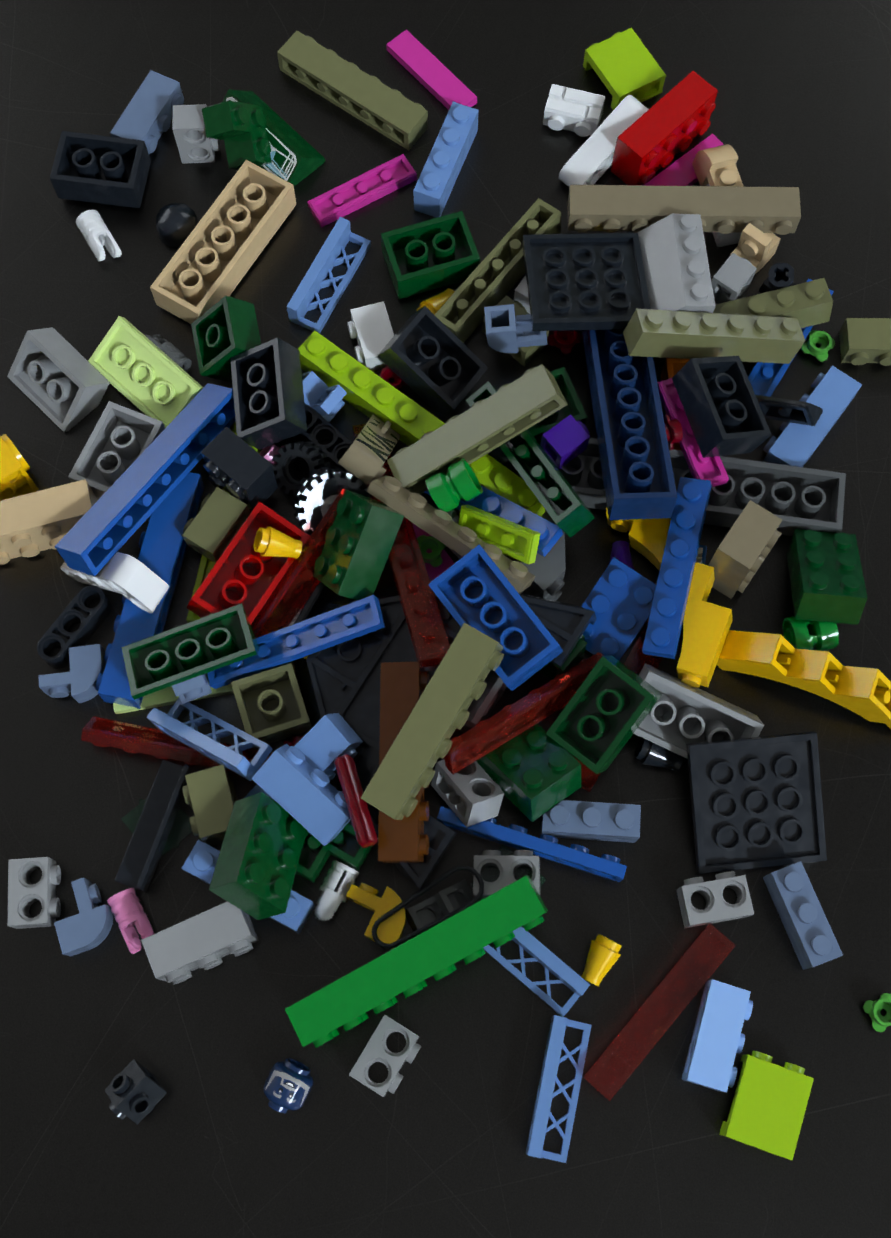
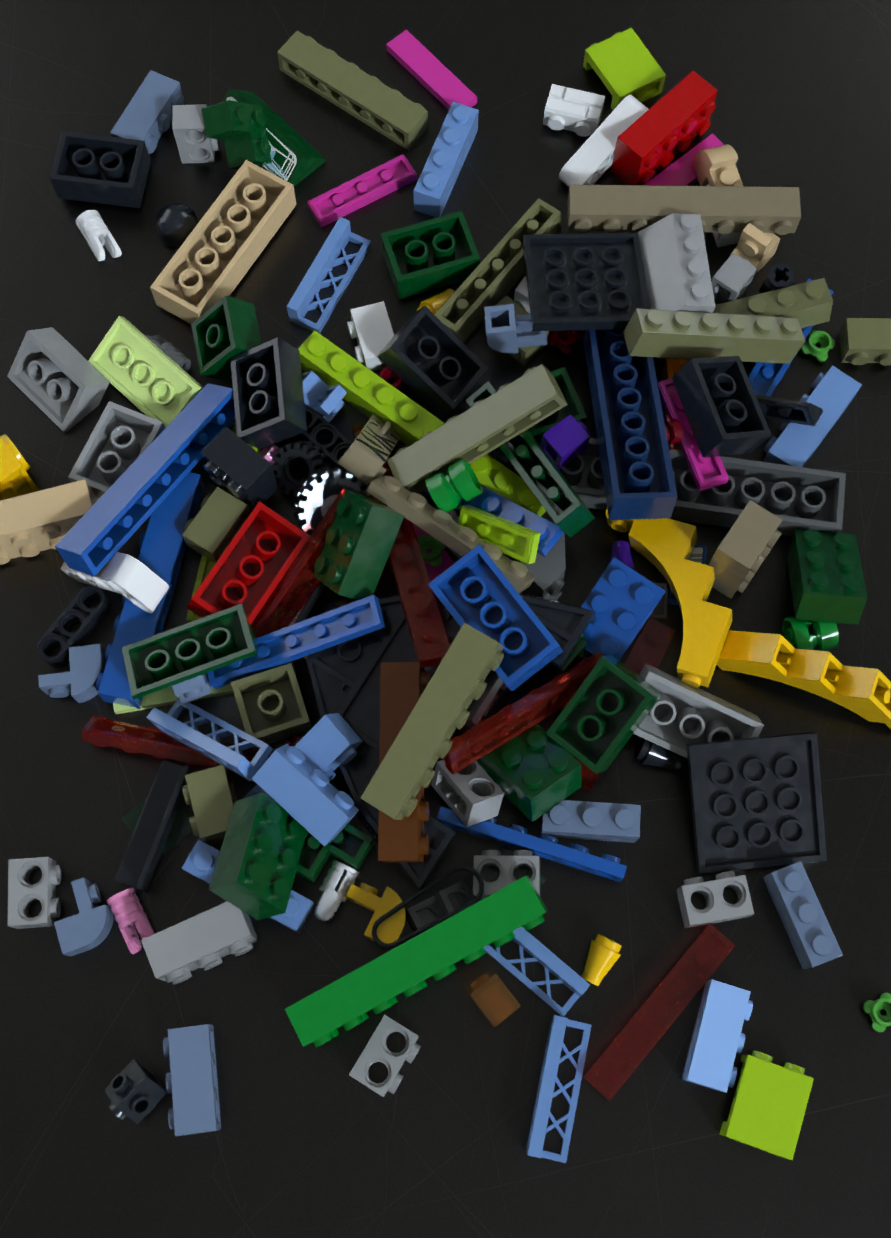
yellow cone [253,526,302,559] -> none
dark blue head [263,1058,313,1114] -> none
dark red axle [334,754,378,848] -> none
blue plate [642,477,712,659] -> none
none -> sand blue brick [163,1024,221,1136]
none -> clear orange brick [469,973,521,1028]

